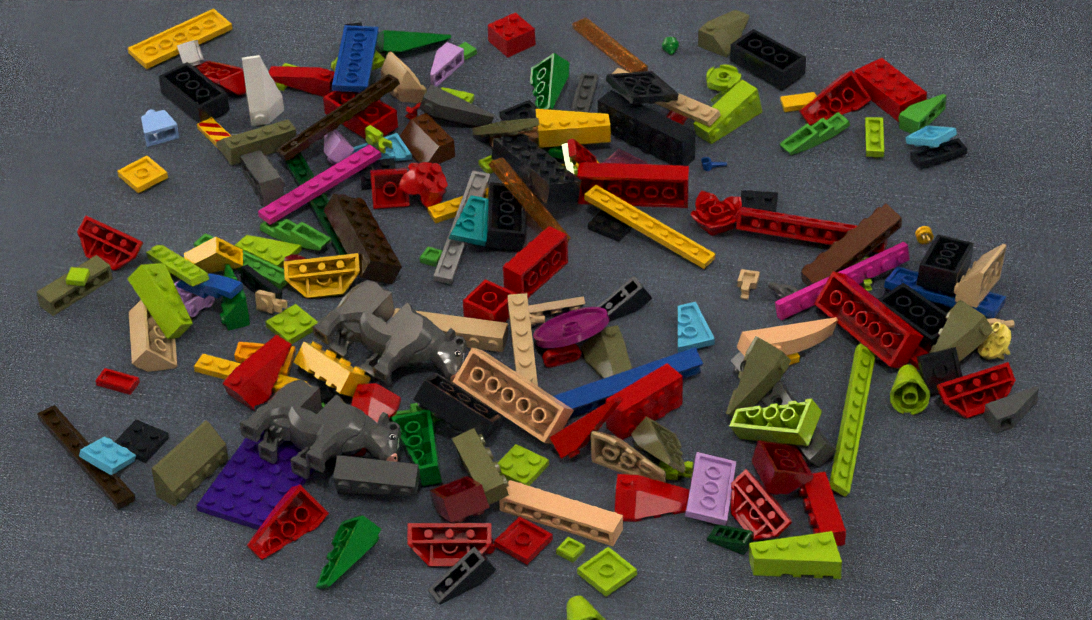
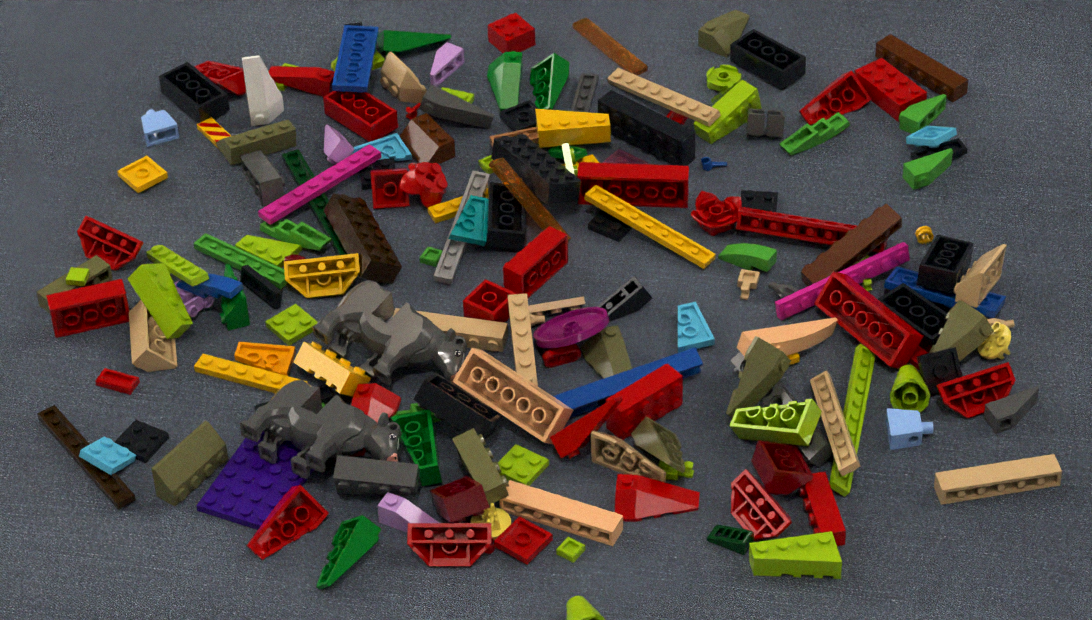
yellow plate [128,9,233,69] -> none
white brick [177,40,204,66] -> none
yellow slope [184,237,243,274] -> none
red wedge [222,335,292,411] -> none
tan plate [255,290,288,313] -> none
dark brown plate [275,74,400,161] -> none
lime plate [365,125,392,154] -> none
black slope [428,546,497,605] -> none
bright green tile [458,42,477,61] -> none
olive plate [472,118,540,138] -> none
red tile [567,138,597,164] -> none
lime plate [577,547,637,597] -> none
black plate [606,71,679,105] -> none
green plate [662,37,679,55] -> none
lavender plate [685,452,736,526] -> none
yellow tile [780,92,816,112] -> none
lime plate [865,117,884,157] -> none
none -> red brick [46,279,129,338]
none -> lavender slope [377,492,439,532]
none -> light yellow plate [470,503,511,540]
none -> green wedge [487,51,523,111]
none -> bright green slope [718,243,777,272]
none -> dark grey piece [746,108,785,139]
none -> tan plate [810,370,861,476]
none -> reddish brown brick [875,34,968,102]
none -> light blue torso [886,408,934,450]
none -> bright green slope [902,148,953,190]
none -> tan brick [934,454,1062,505]

